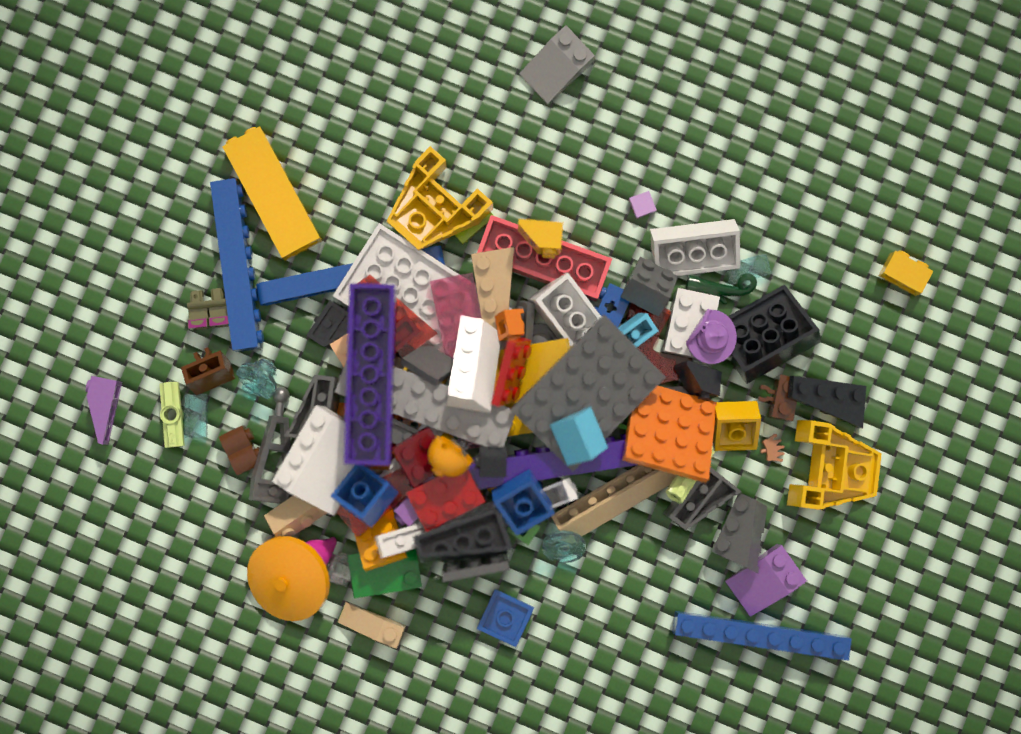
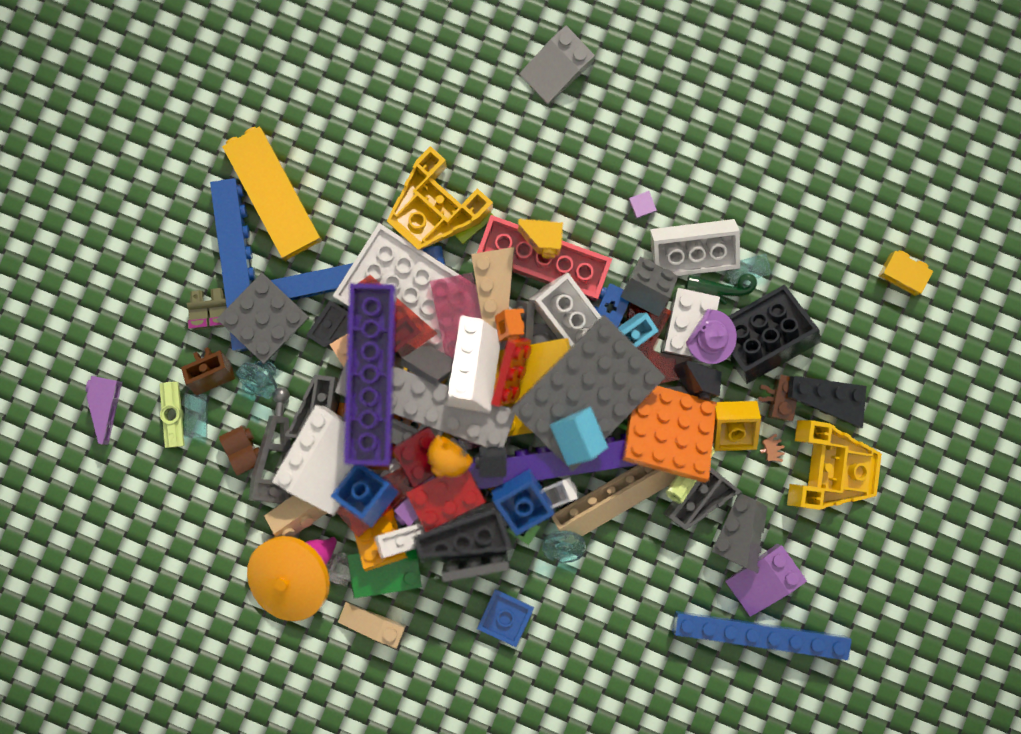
none -> dark grey plate [217,273,309,364]

